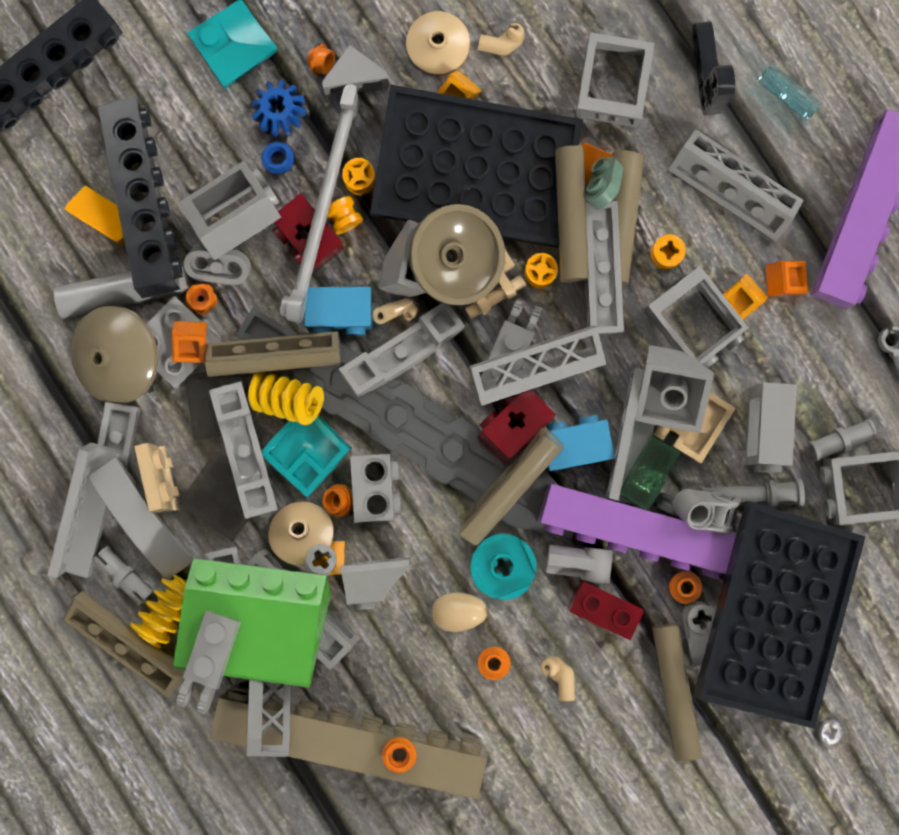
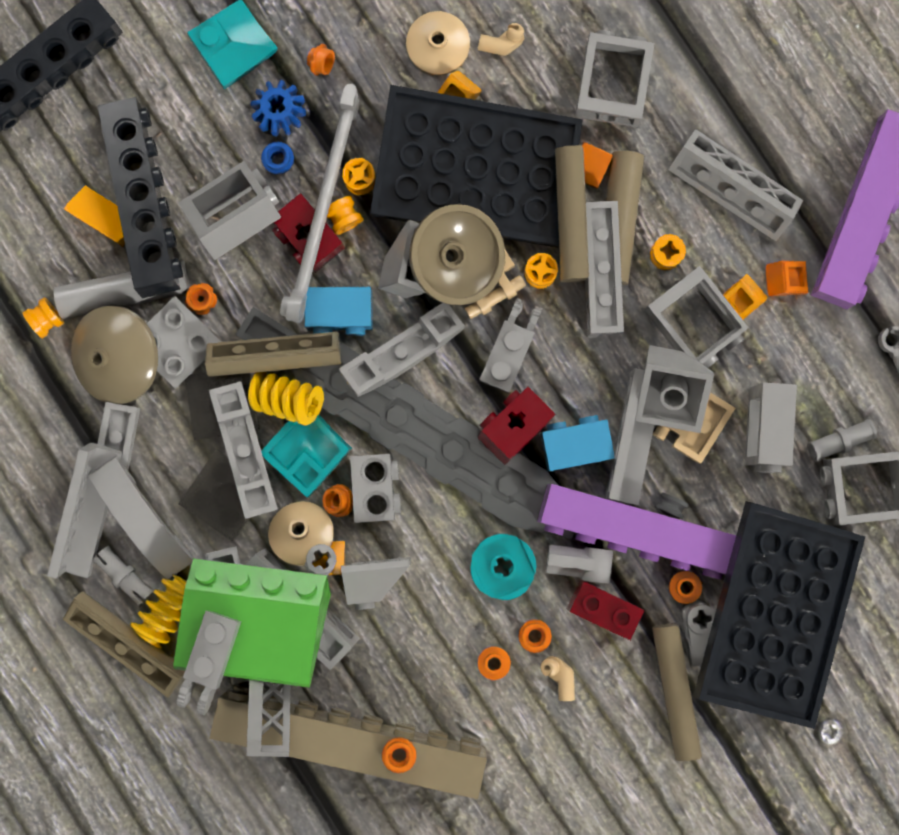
tan plate [134,443,180,513] -> none
orange slope [172,321,207,363] -> none
light grey plate [184,245,251,285] -> none
light grey slope [322,45,389,97] -> none
tan arm [373,298,419,324] -> none
tan animal [432,592,487,632] -> none
dark tan brick [459,427,565,545] -> none
light grey fence [469,325,606,406] -> none
sand green plate [586,156,624,210] -> none
clear green slope [620,434,681,511] -> none
light grey piece [672,489,741,533] -> none
black beam [692,21,735,116] -> none
light grey pin [701,478,805,509] -> none
clear light blue slope [758,63,822,121] -> none
none -> light orange wheel [22,297,64,339]
none -> orange plate [518,619,552,653]

